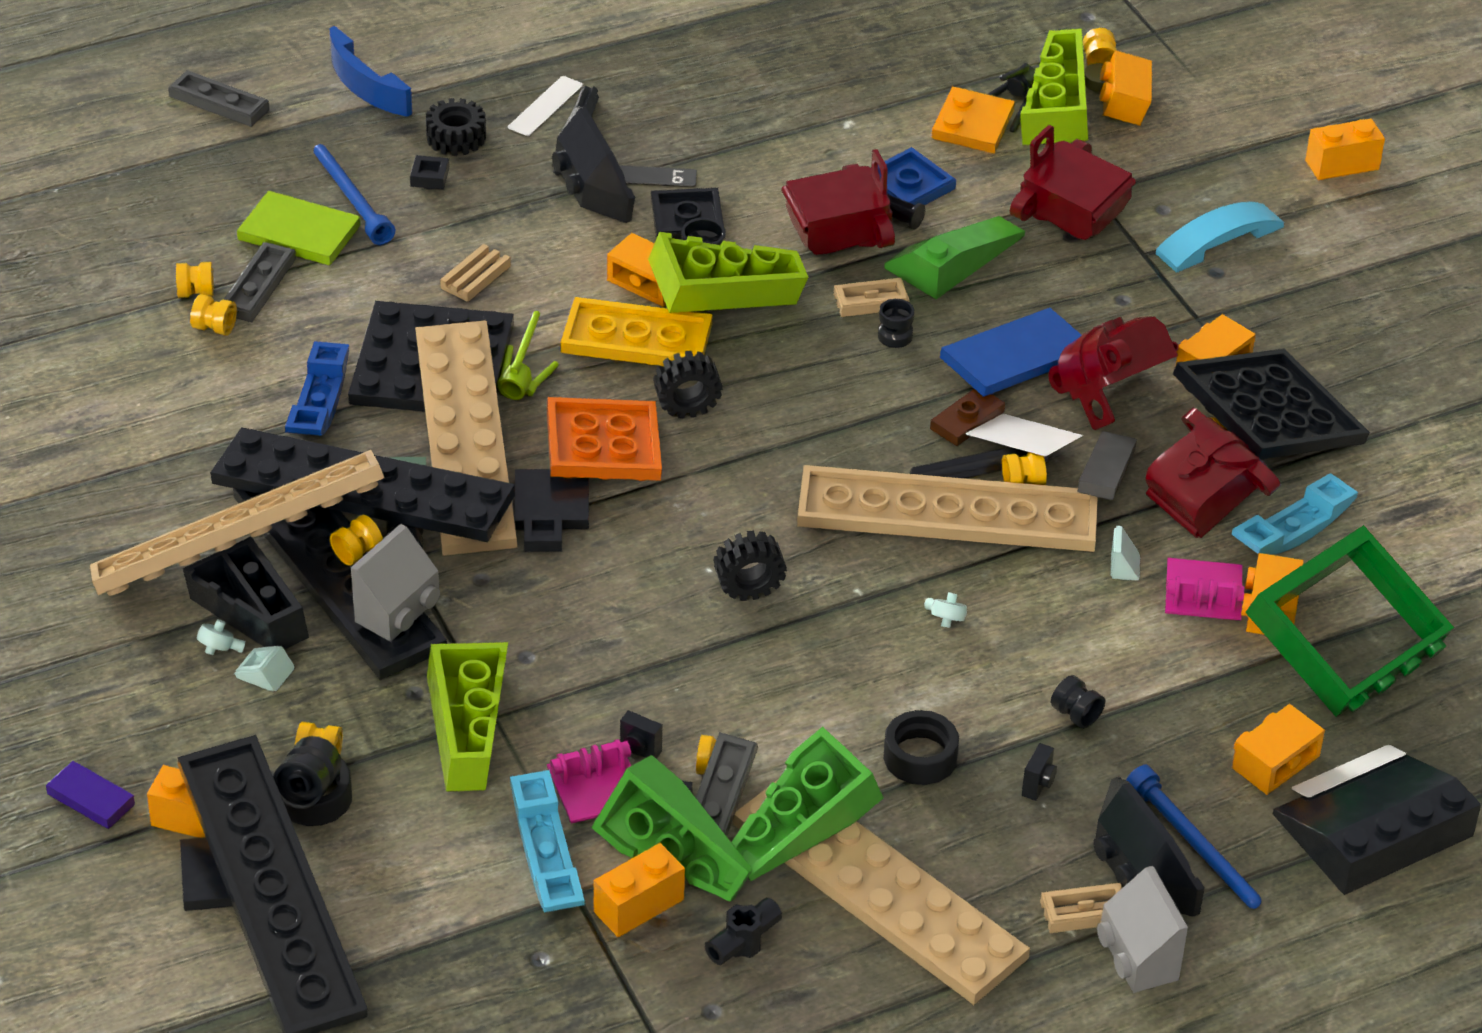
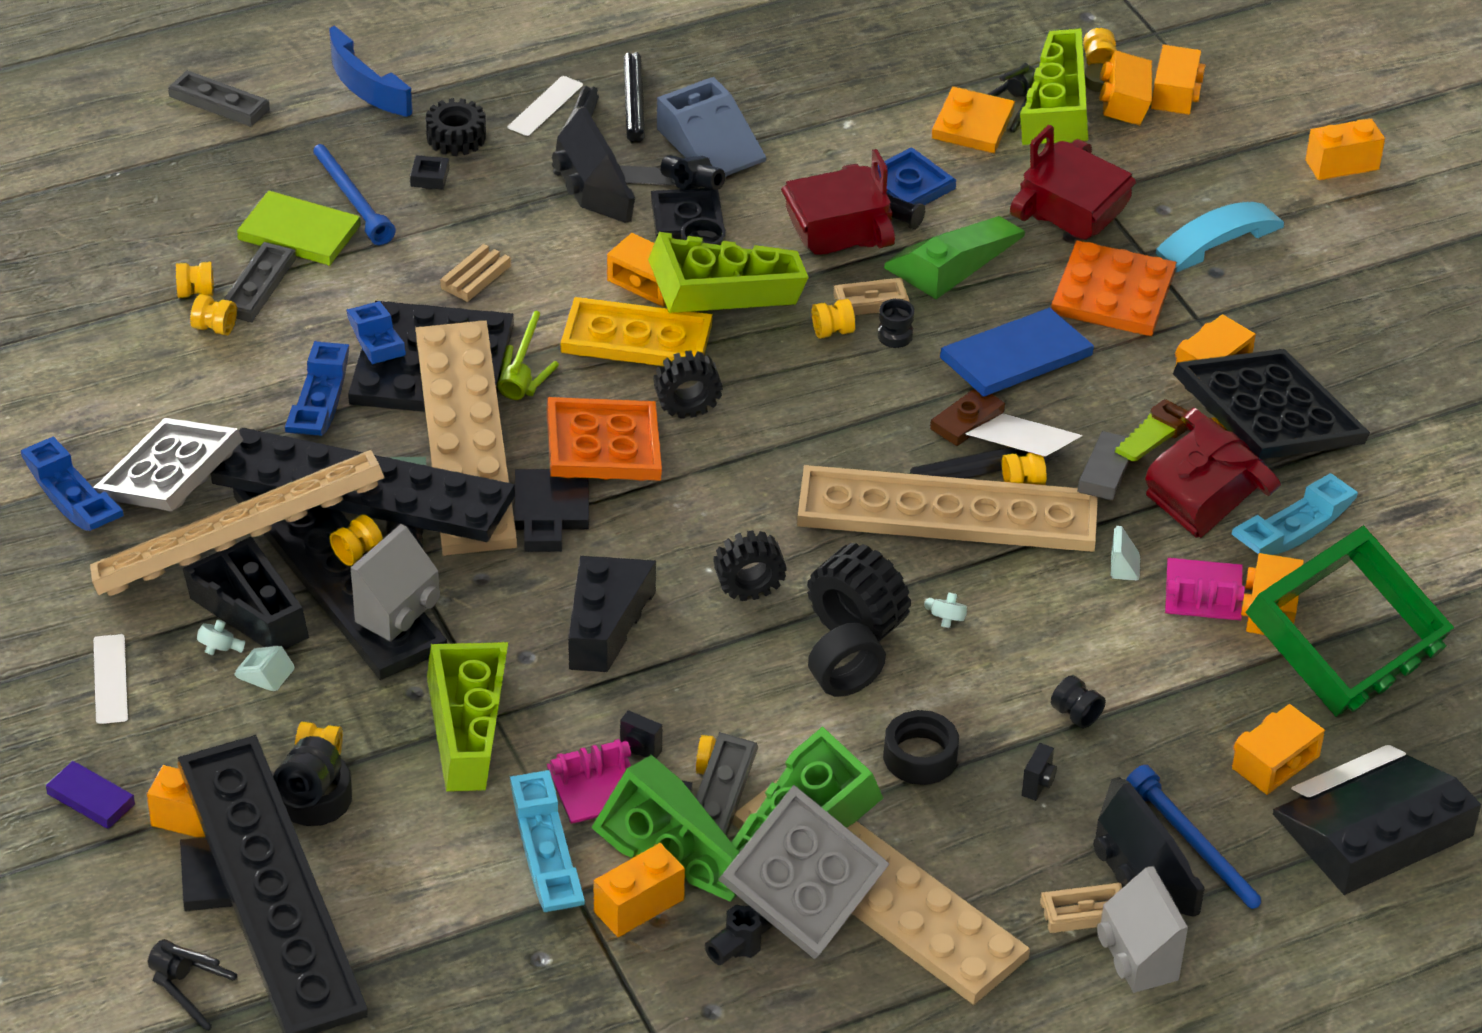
dark red piece [1048,316,1179,430] -> none
none -> blue slope [21,436,124,531]
none -> white sticker [93,634,128,724]
none -> light grey plate [94,418,243,511]
none -> black plant [147,939,237,1031]
none -> blue slope [346,301,406,364]
none -> black wedge [568,556,656,672]
none -> black axle [624,52,644,142]
none -> sand blue slope [657,77,766,177]
none -> black axle [660,155,725,190]
none -> light grey plate [718,785,890,959]
none -> black tyre [807,543,911,642]
none -> black tyre [808,623,886,697]
none -> yellow wheel [812,299,855,339]
none -> orange plate [1051,240,1177,336]
none -> lime piece [1115,399,1188,461]
none -> light orange brick [1151,45,1206,115]

